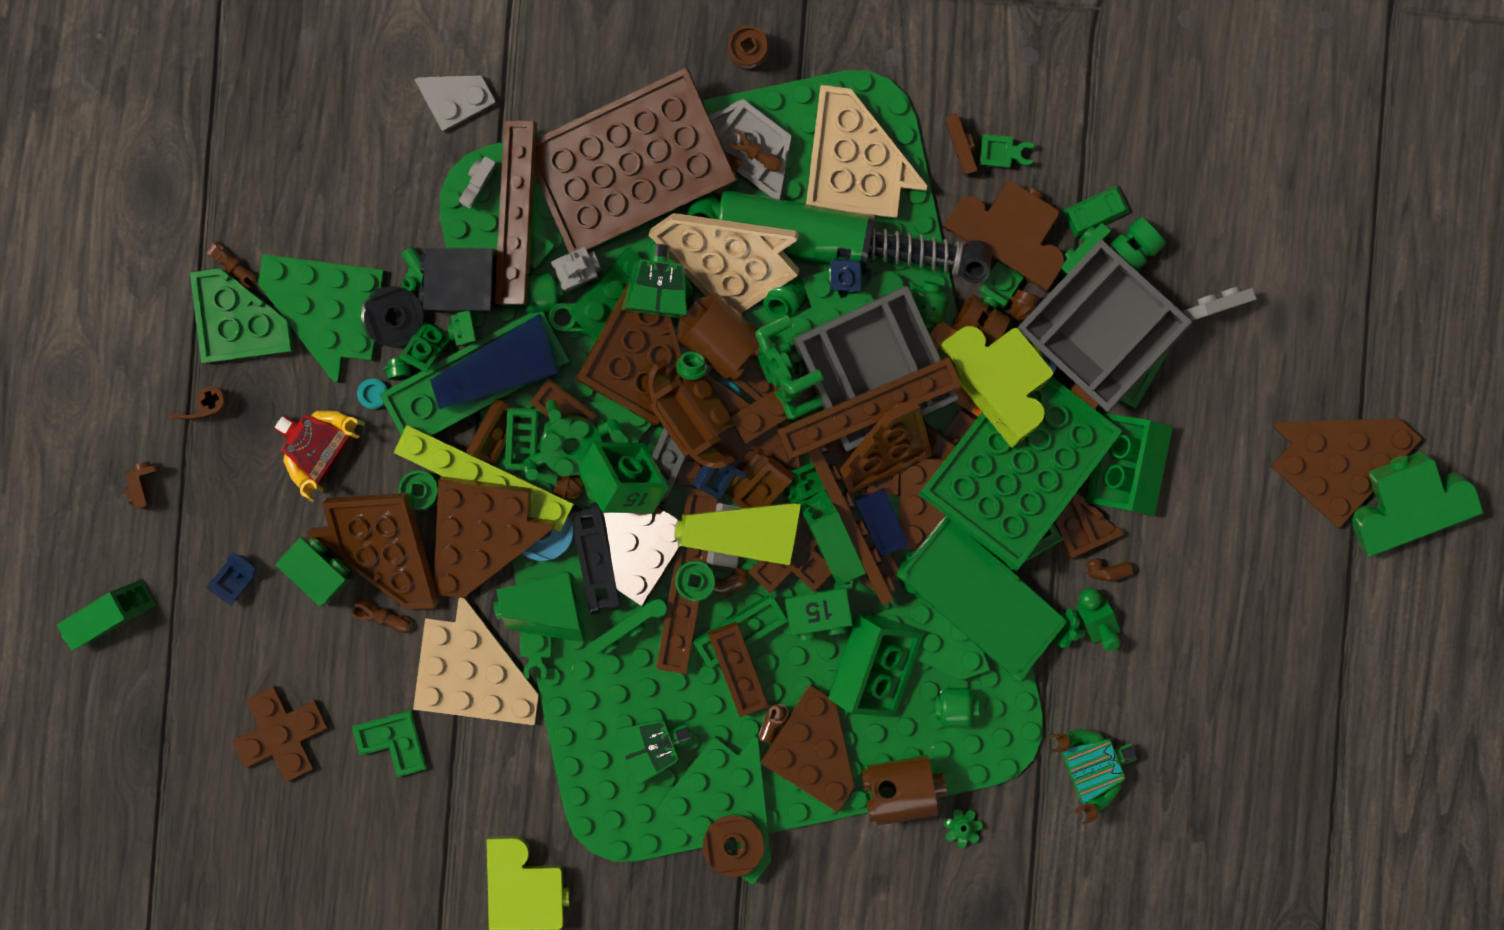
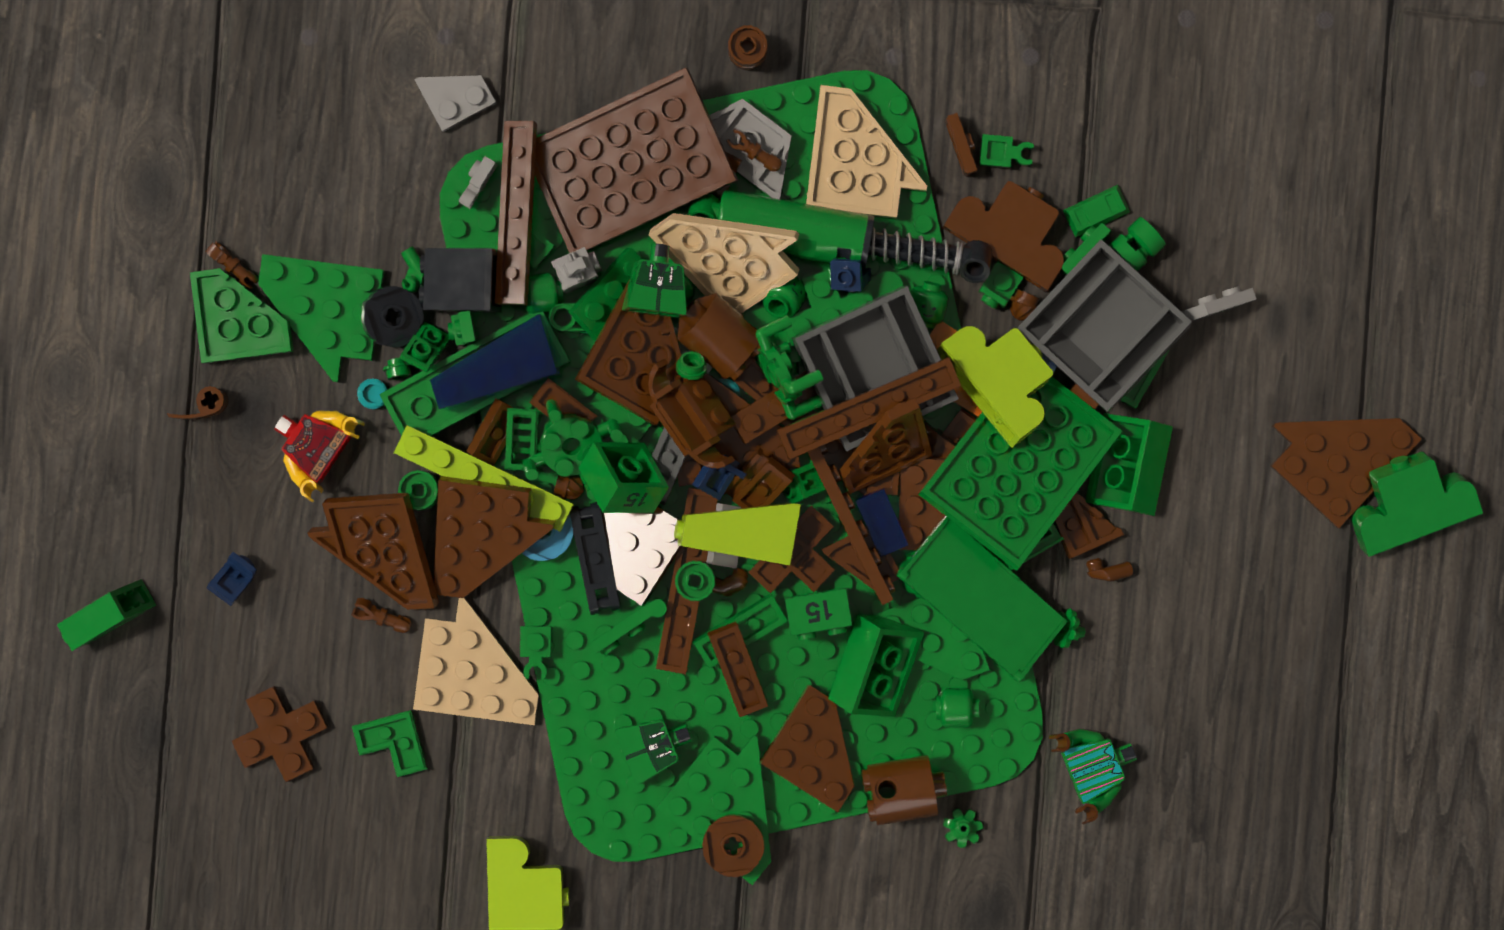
reddish brown bracket [125,461,161,509] -> none
green brick [275,537,352,607] -> none
green slope [493,573,583,642] -> none
reddish brown arm [758,704,789,743] -> none
green slope [797,490,866,586] -> none
reddish brown wheel [952,294,1010,347] -> none
green piece [1075,588,1121,652] -> none

